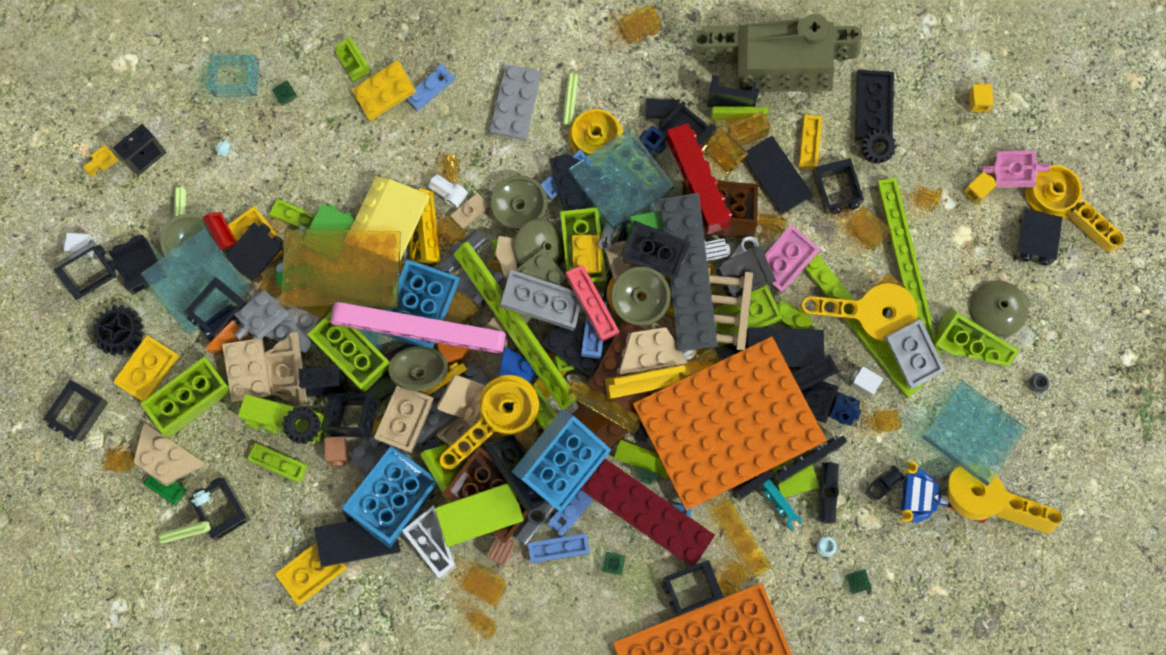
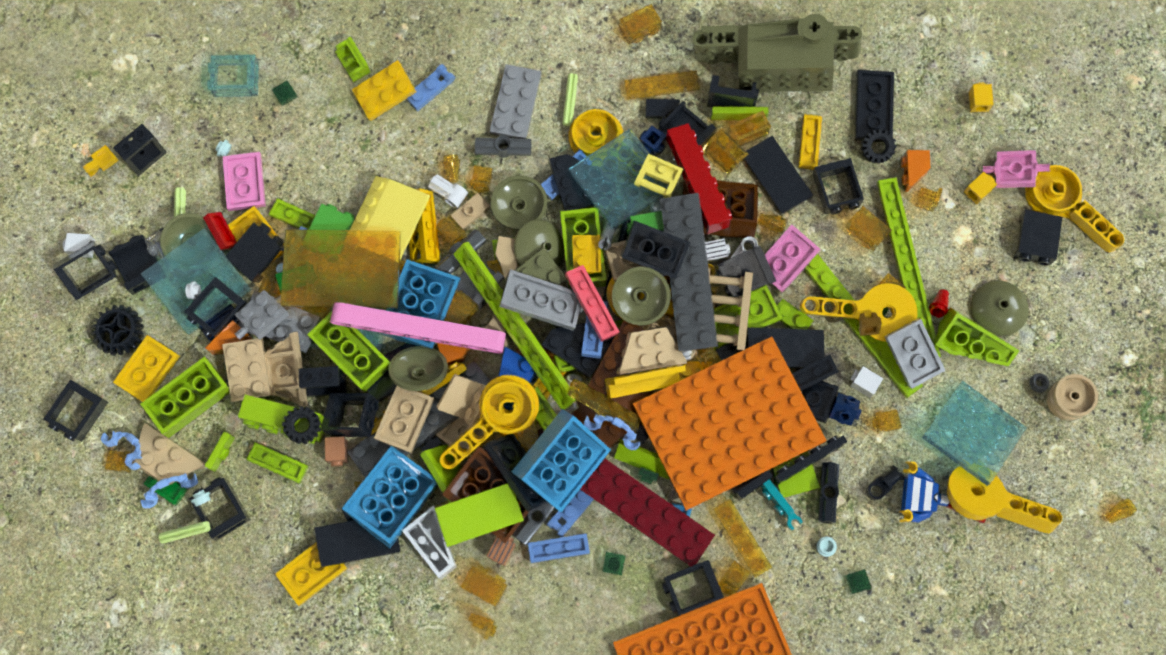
none -> light blue piece [101,431,142,470]
none -> light blue piece [140,473,198,508]
none -> clear bracket [145,227,165,259]
none -> white plate [185,281,201,301]
none -> lime plate [205,432,235,472]
none -> bright pink plate [222,152,266,211]
none -> clear yellow bracket [470,166,493,193]
none -> dark grey piece [475,136,532,158]
none -> light blue piece [584,414,640,450]
none -> clear yellow plate [624,70,700,100]
none -> light yellow plate [634,154,683,198]
none -> pearl gold tile [859,312,882,336]
none -> orange slope [901,150,931,192]
none -> red cone [929,289,949,318]
none -> tan wheel [1047,374,1098,421]
none -> clear yellow cone [1105,498,1137,524]

